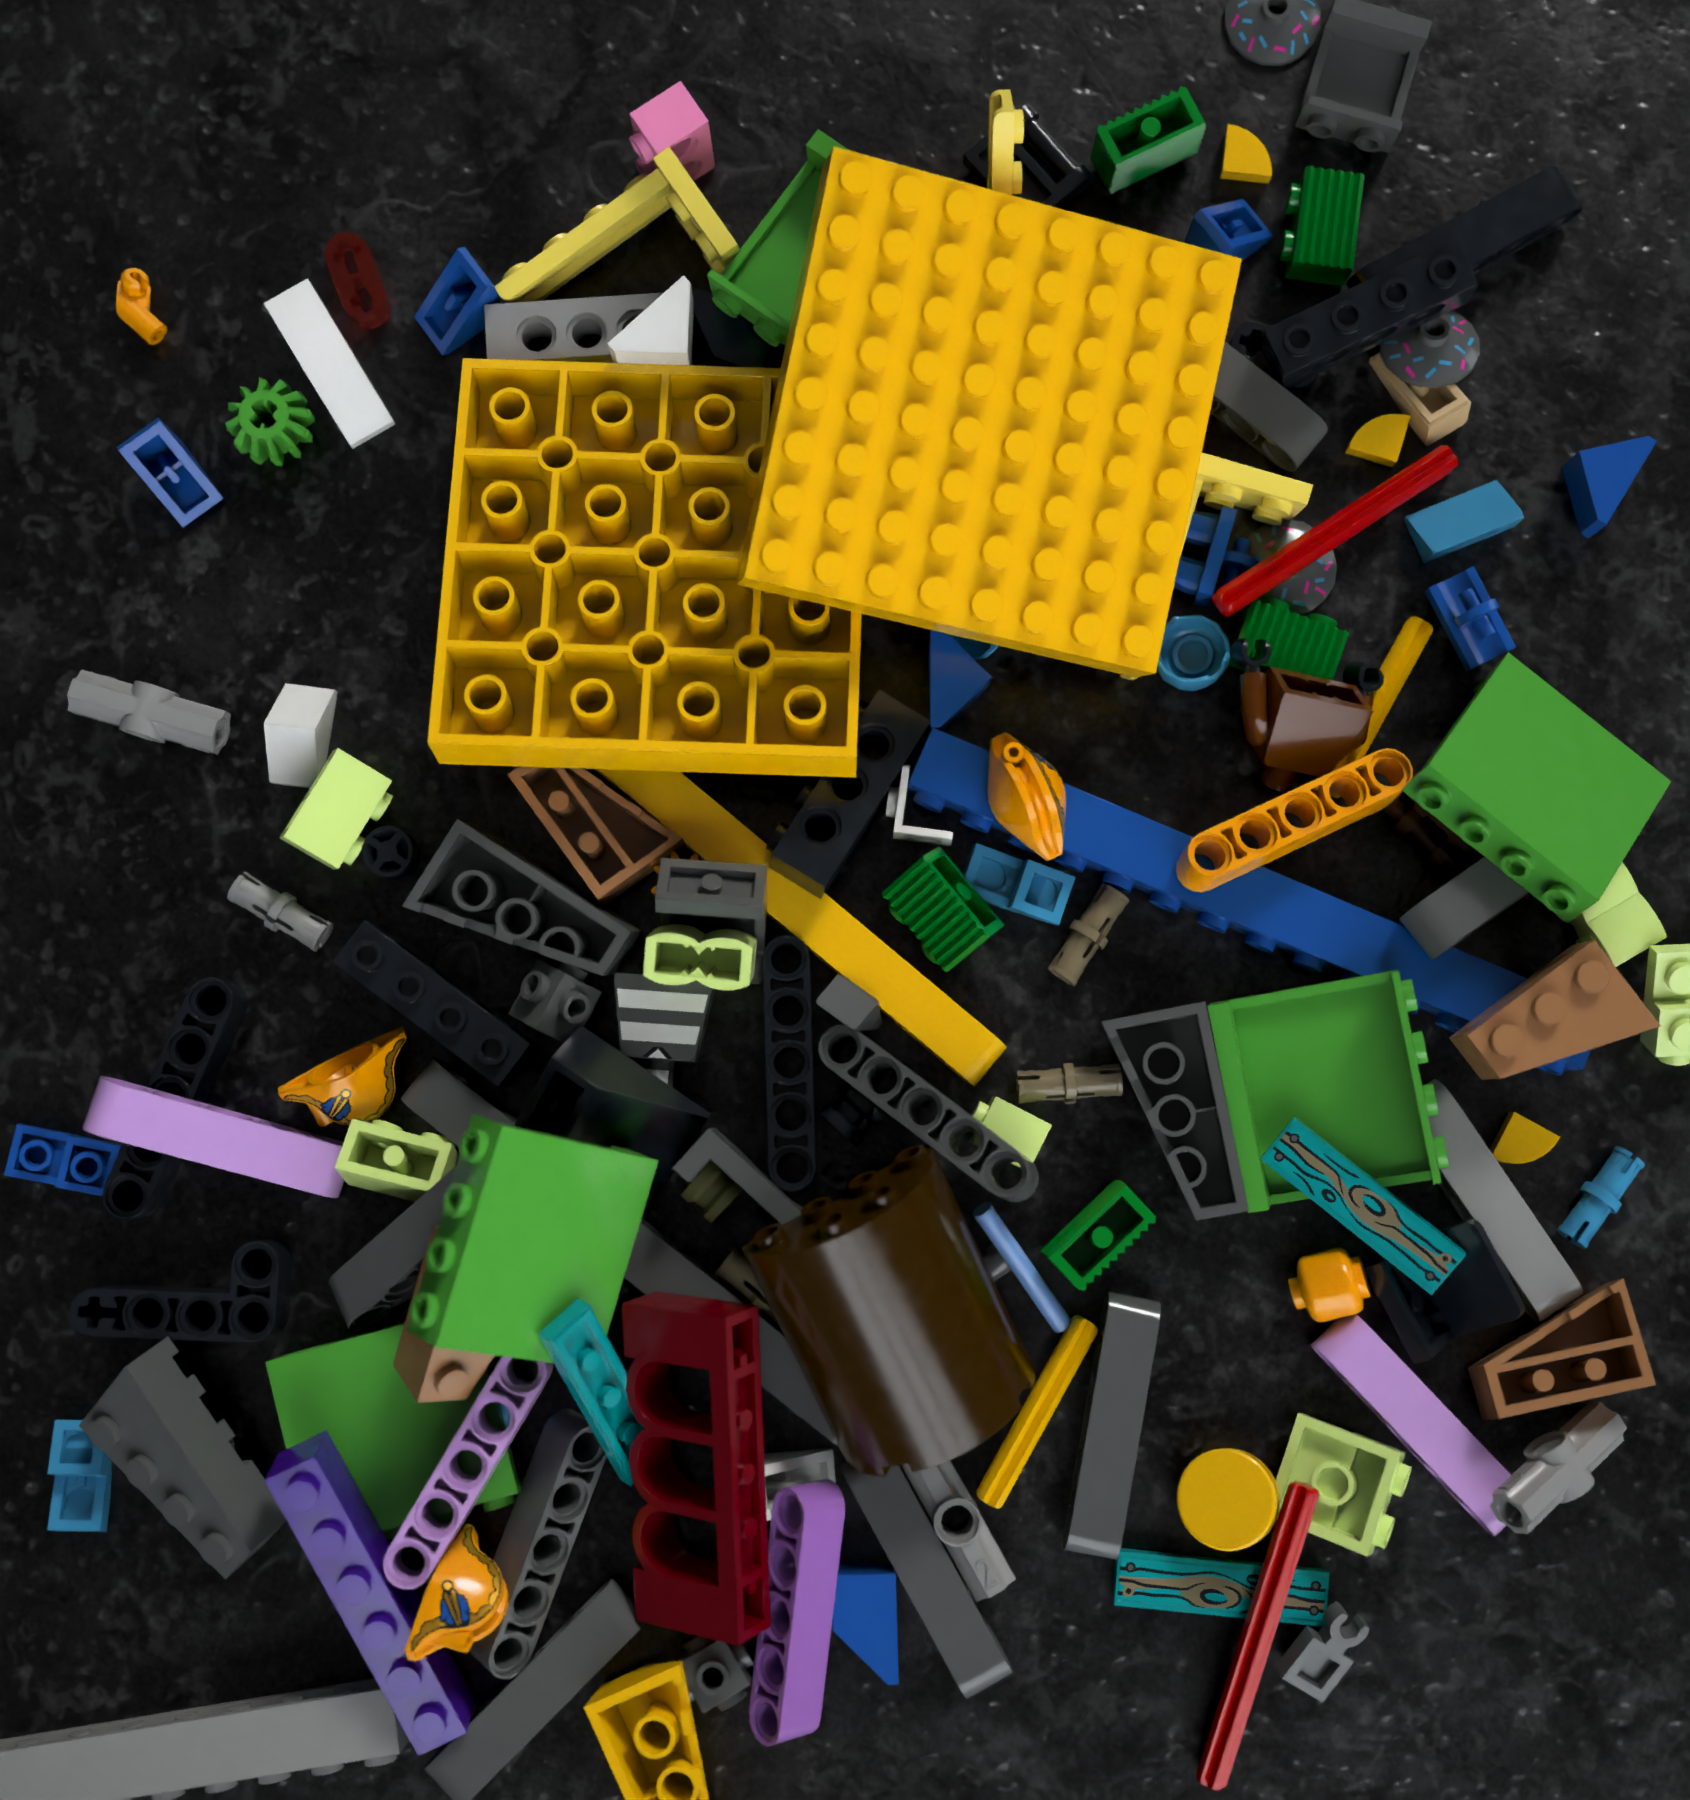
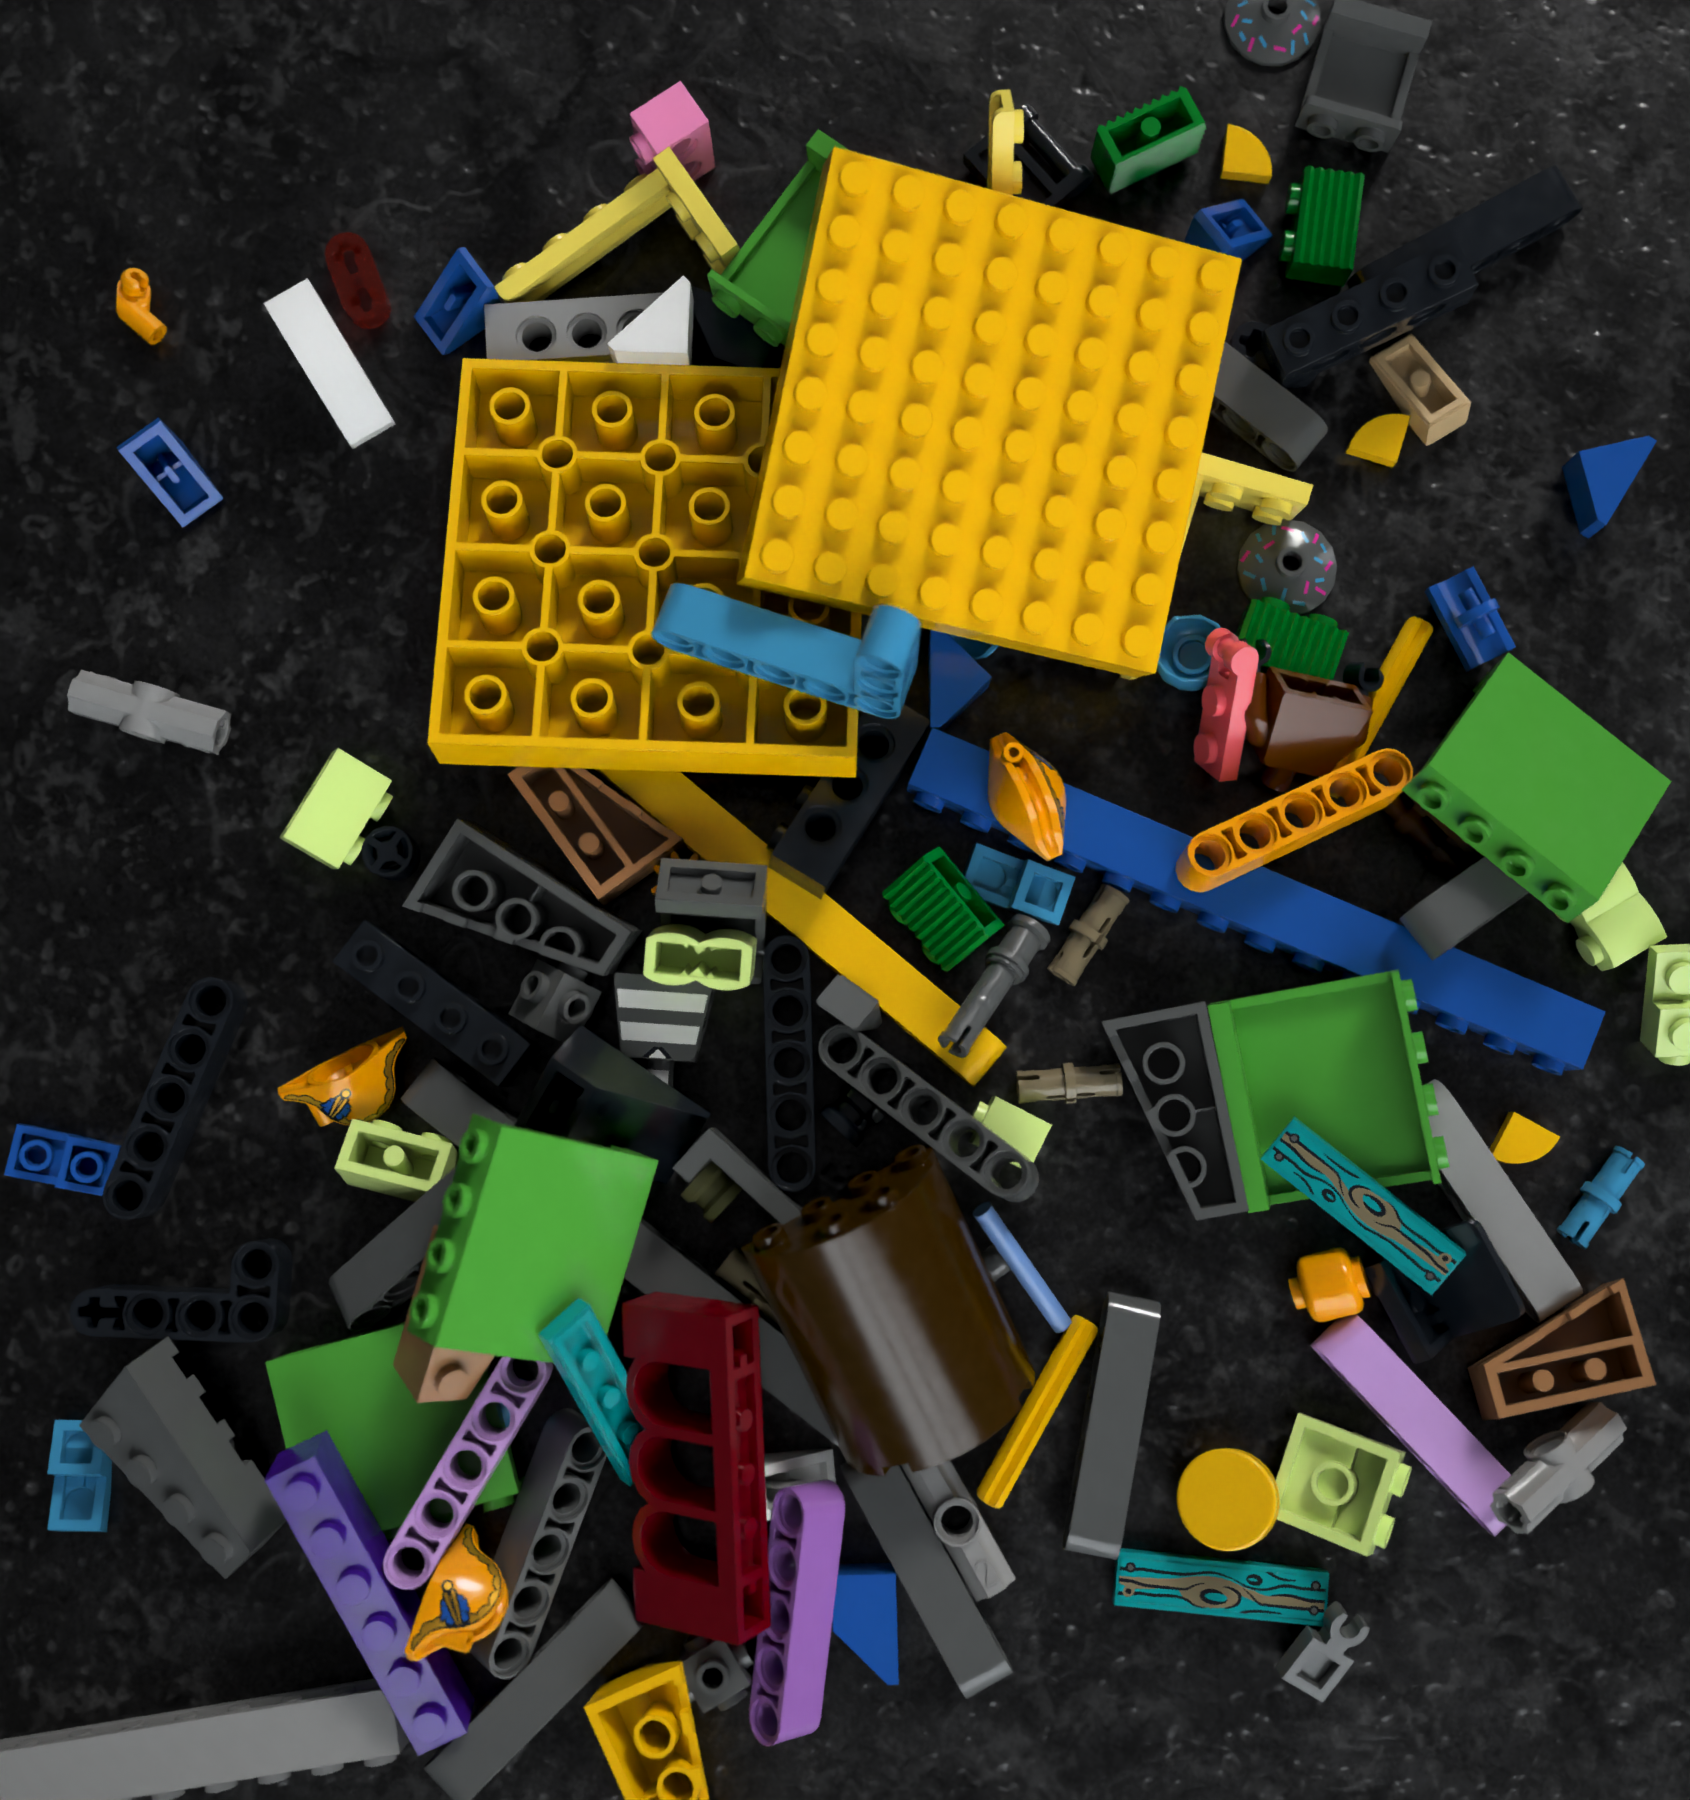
lavender beam [82,1076,344,1198] -> none
bright green gear [225,378,315,467] -> none
light grey pin [227,872,333,952] -> none
white slope [264,683,338,788] -> none
white bracket [886,764,953,846] -> none
green brick [1040,1180,1156,1290] -> none
blue hips [1174,506,1259,609] -> none
red axle [1196,1481,1319,1791] -> none
red axle [1212,445,1458,617] -> none
dark grey dish [1379,311,1480,388] -> none
dark azure slope [1404,480,1525,564] -> none
medium nougat wedge [1449,940,1661,1080] -> none
none -> dark azure beam [651,583,921,719]
none -> dark grey pin [938,914,1051,1058]
none -> coral plate [1194,628,1259,782]

